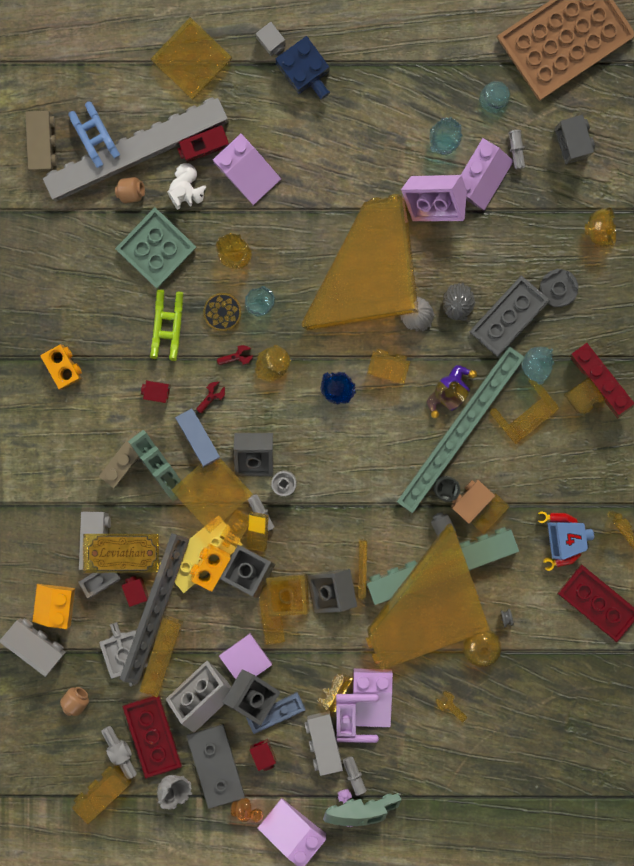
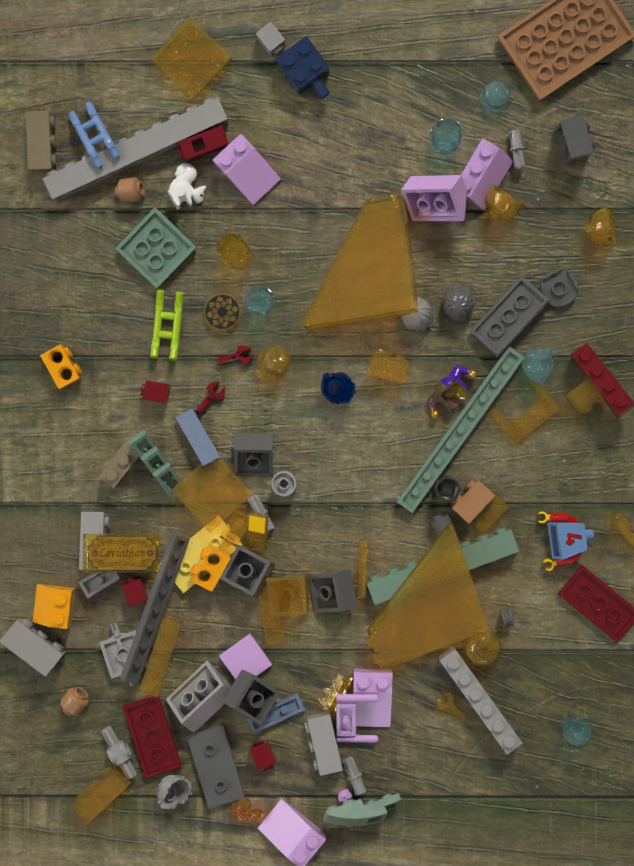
none -> light grey brick [438,646,523,754]
none -> clear yellow cylinder [485,183,524,220]
none -> clear light blue hair [562,717,592,746]

